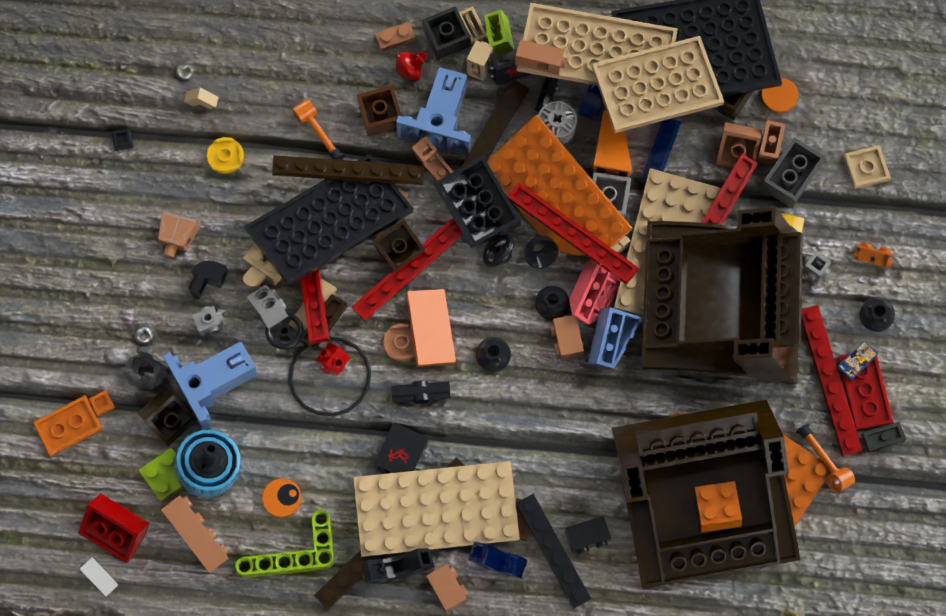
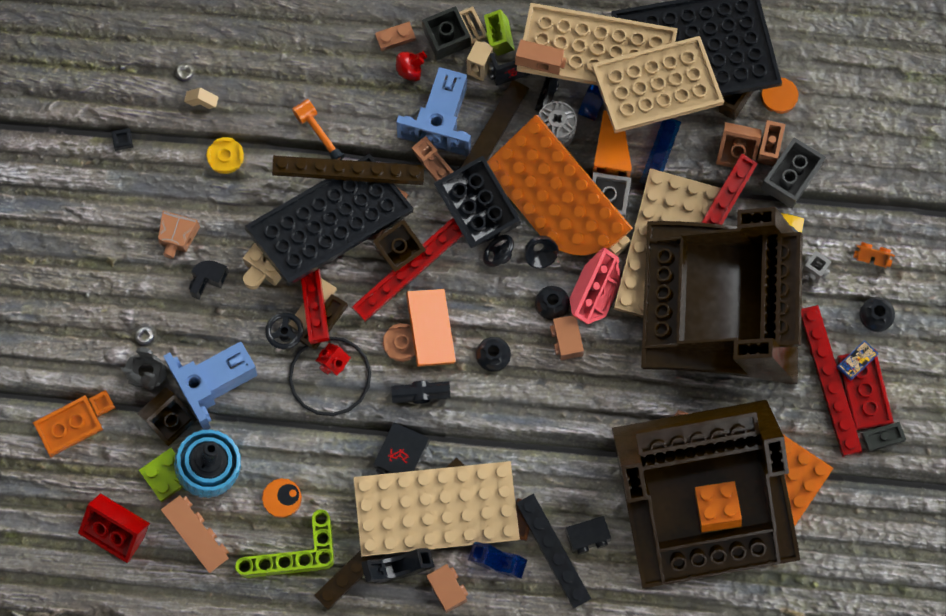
white sticker [80,557,118,596] -> none
light grey brick [192,306,224,337] -> none
light grey brick [247,285,288,329] -> none
reddish brown brick [357,85,402,136] -> none
red plate [507,183,639,285] -> none
medium blue wedge [587,307,643,370] -> none
orange piece [796,423,855,493] -> none
tan tile [843,145,891,190] -> none

